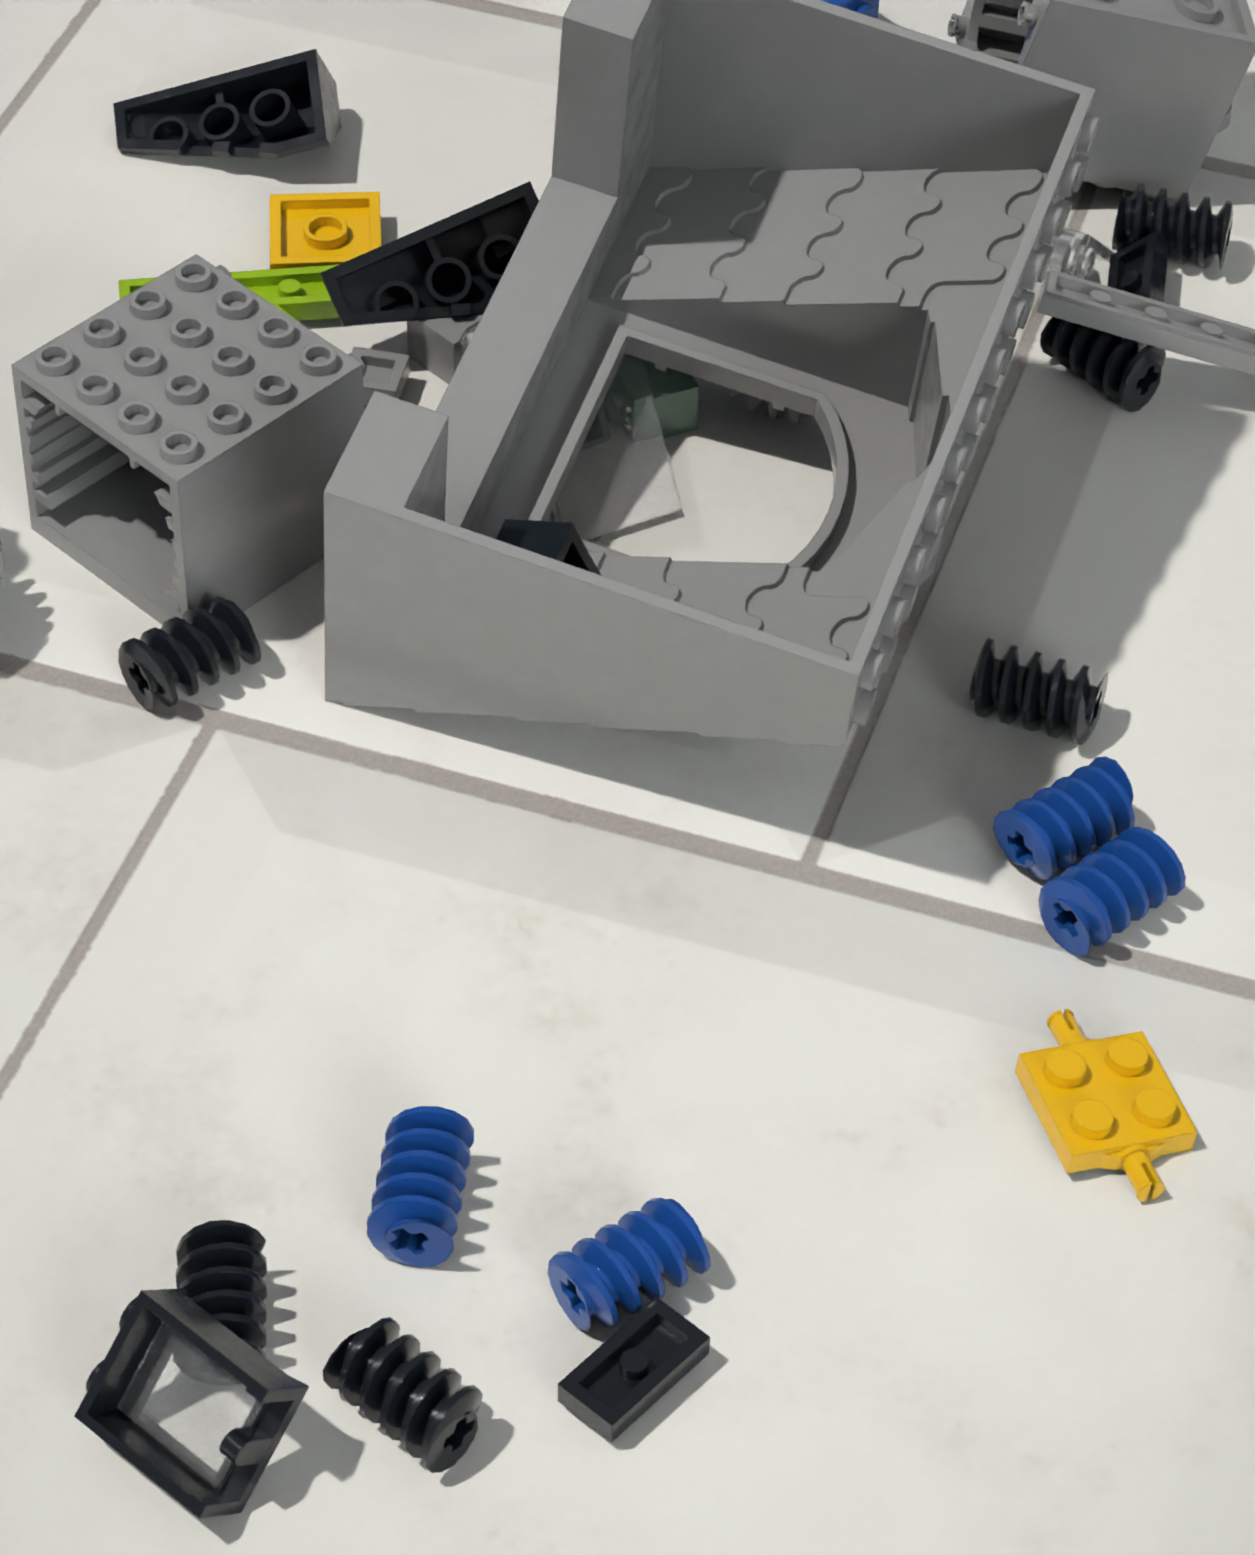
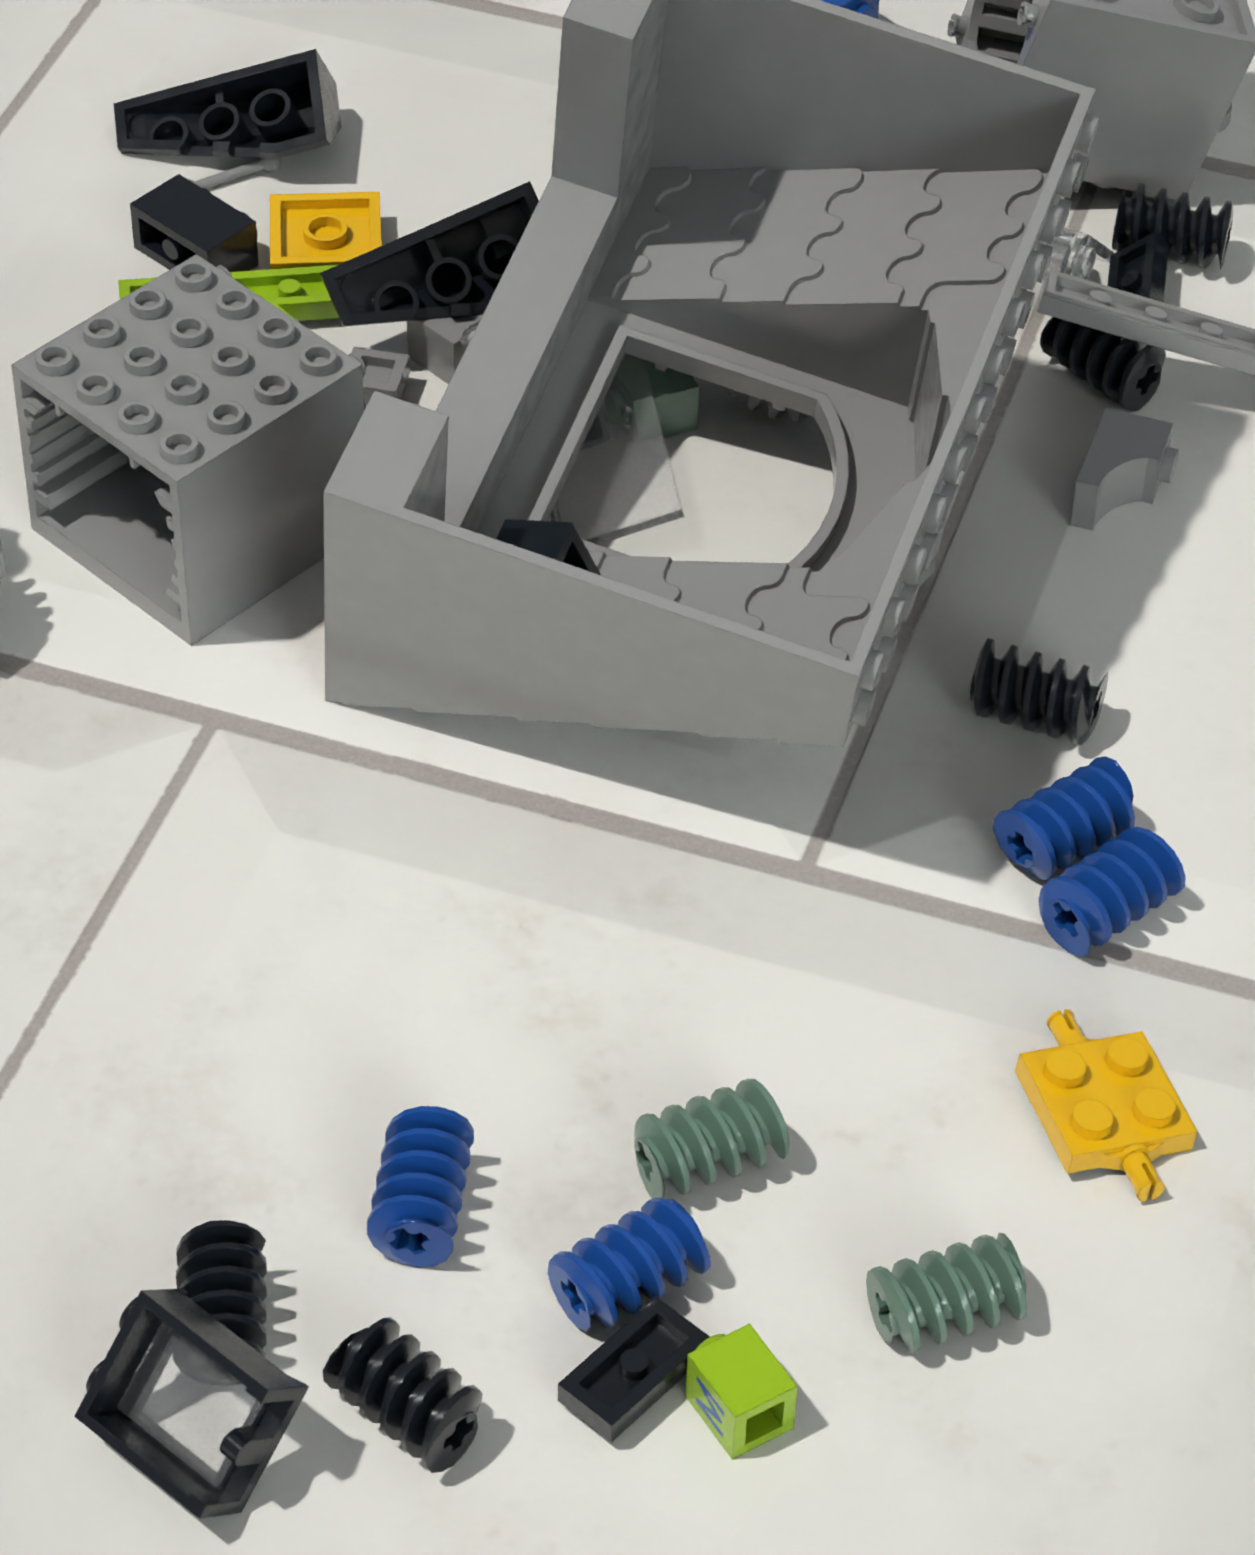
black piece [118,596,261,710] -> none
none -> black brick [130,174,259,272]
none -> light grey hinge [188,158,281,189]
none -> sand green piece [634,1078,790,1199]
none -> lime brick [686,1323,797,1459]
none -> sand green piece [866,1233,1027,1353]
none -> light grey arch [1070,408,1179,531]

